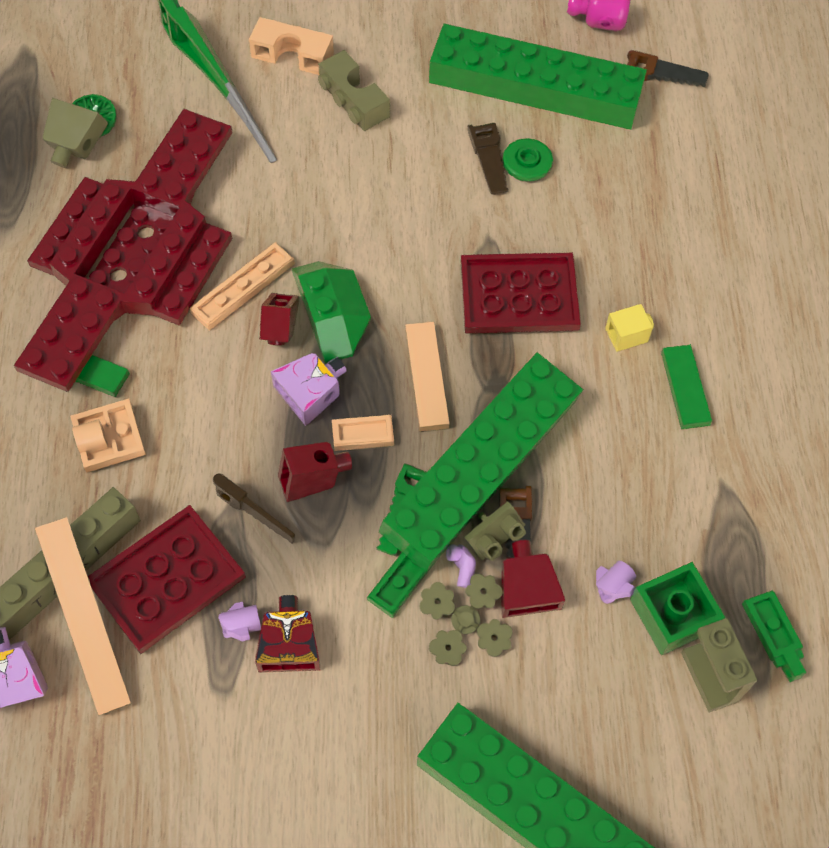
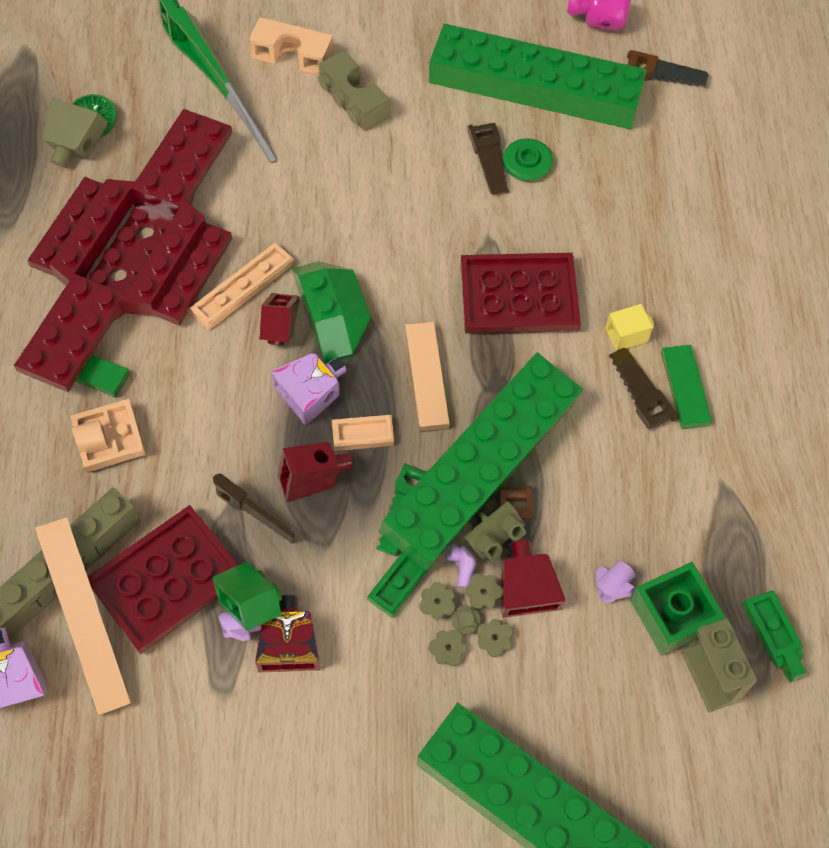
none -> green brick [212,562,282,631]
none -> dark brown piece [609,348,678,430]

